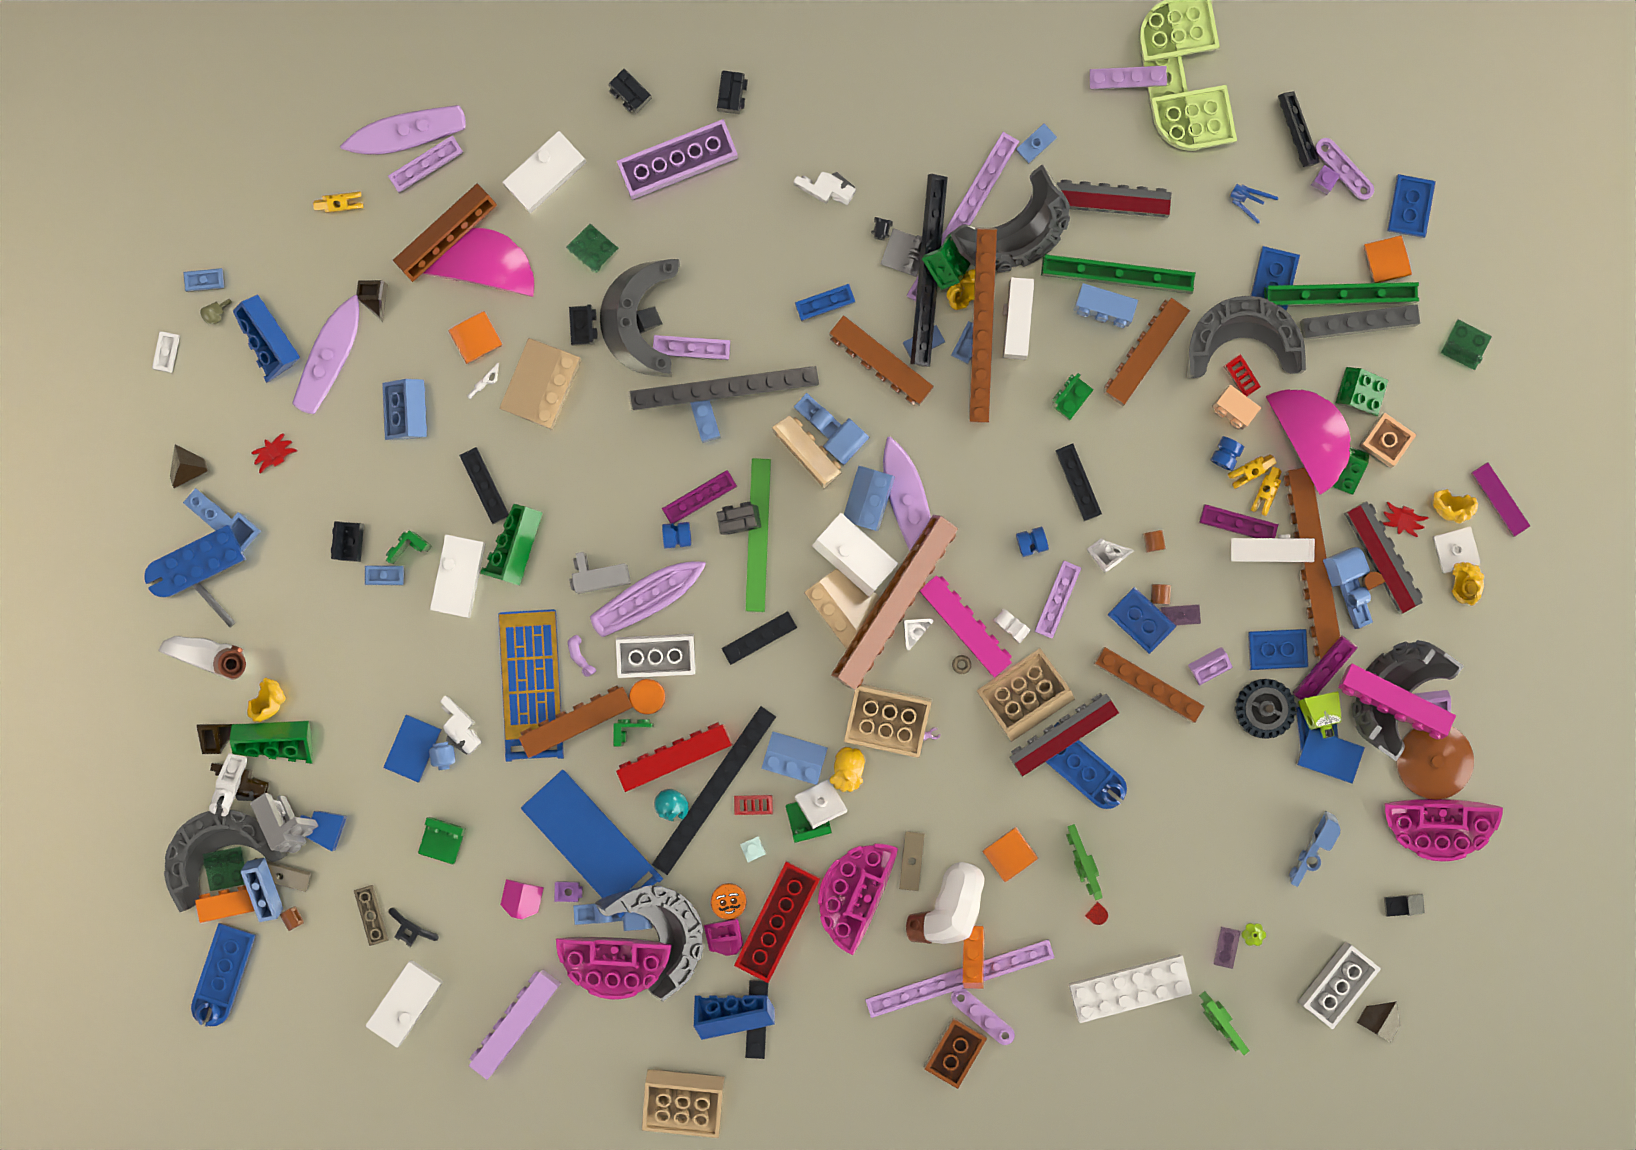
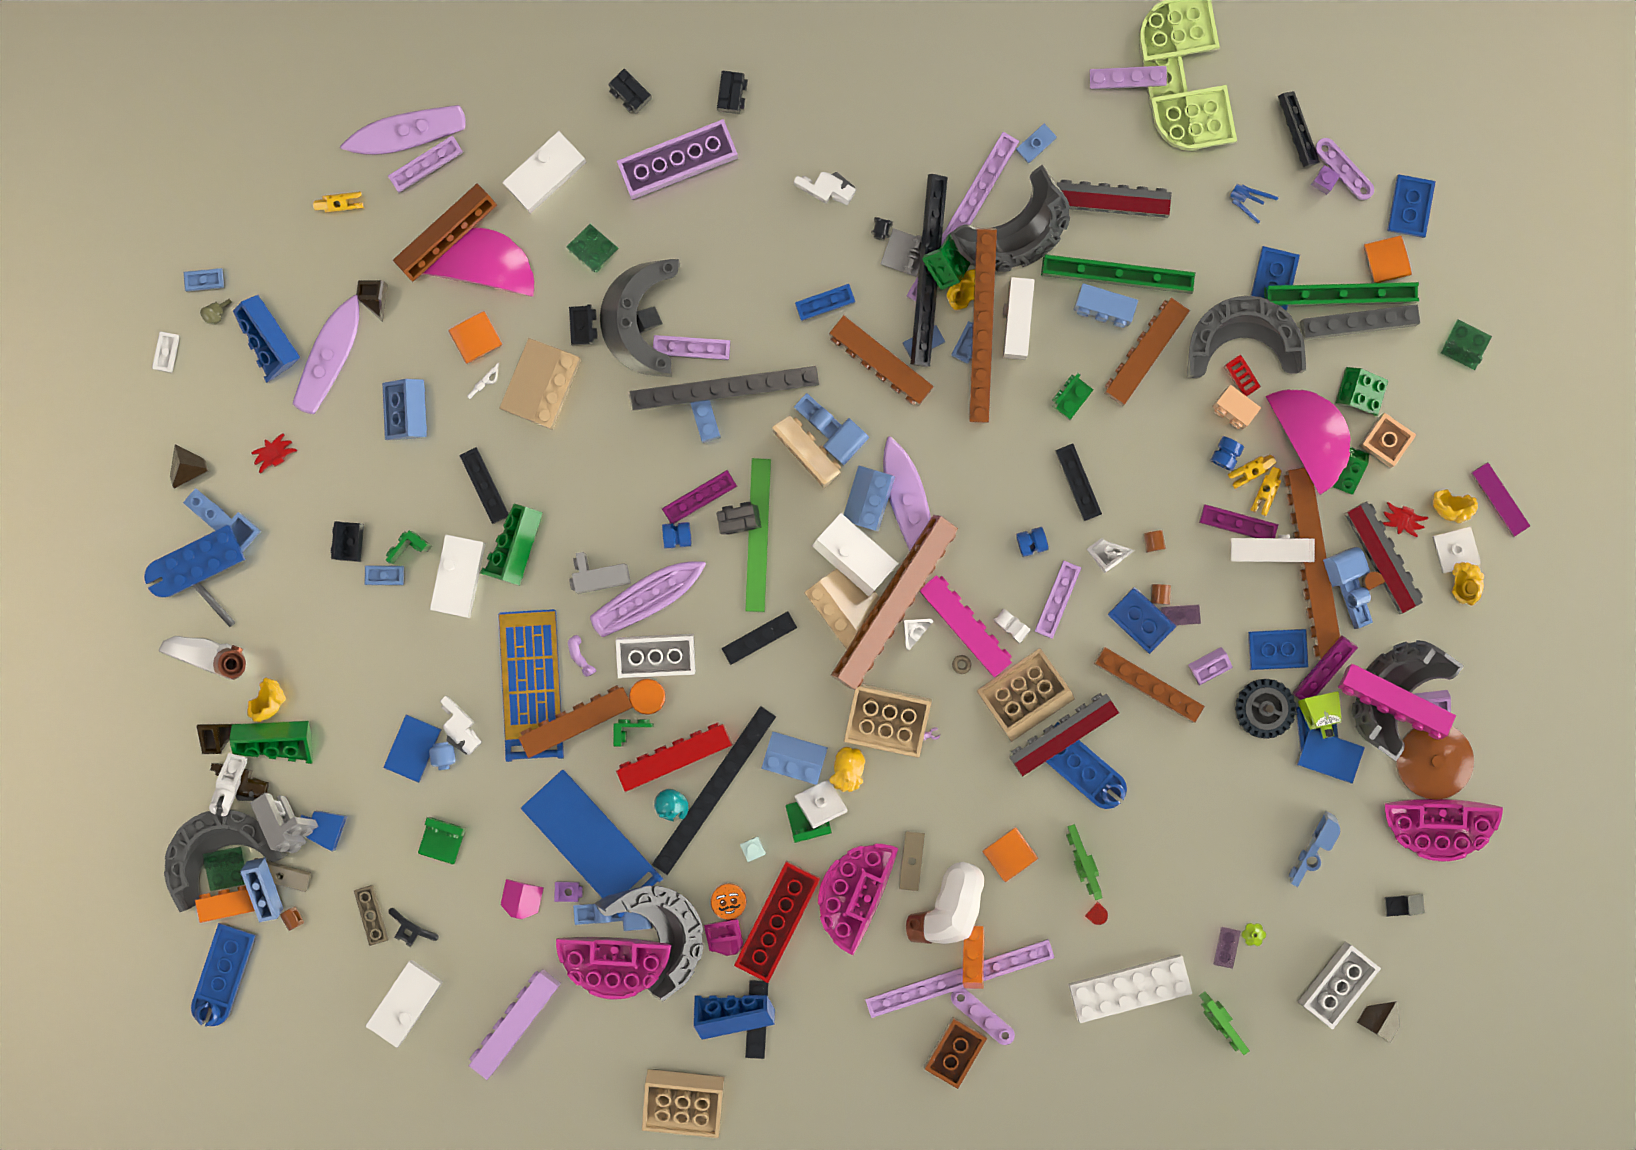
red slope [734,795,773,815] -> none

